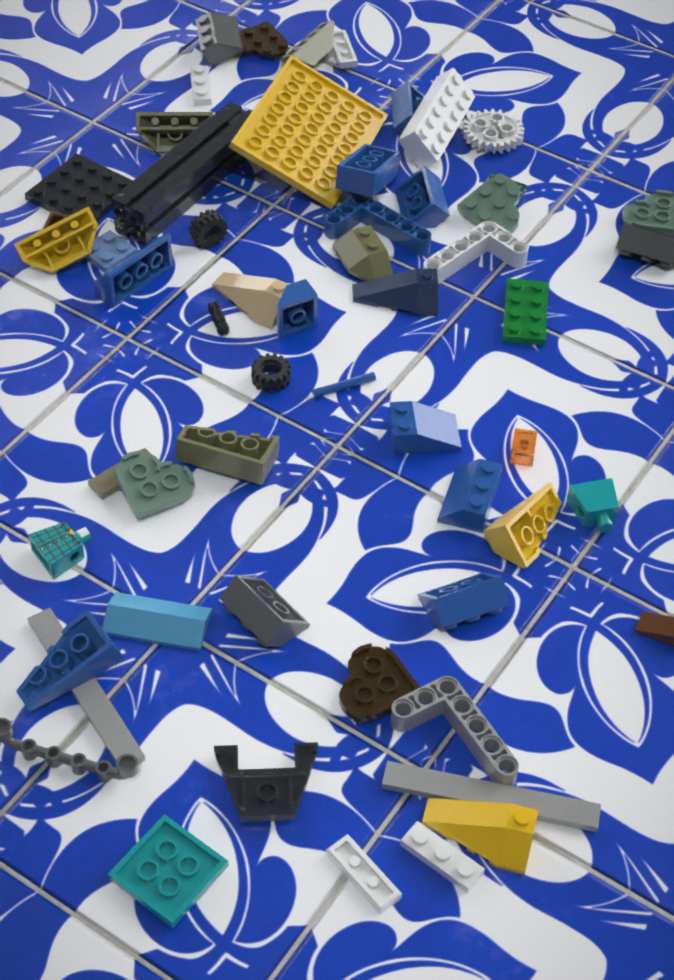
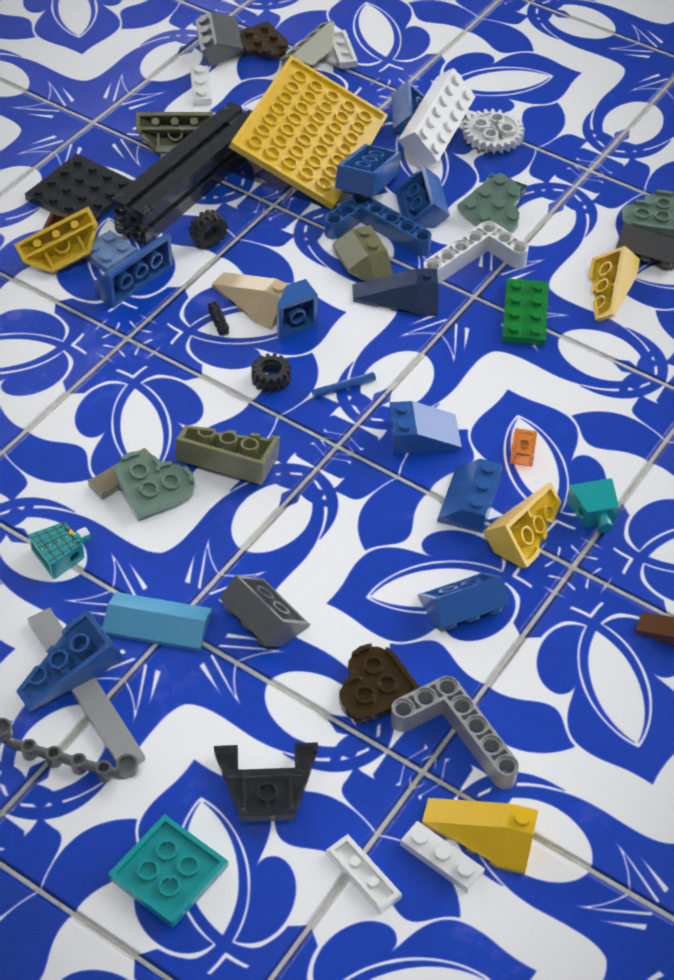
light grey tile [382,761,601,832] -> none
none -> yellow wedge [589,246,640,322]

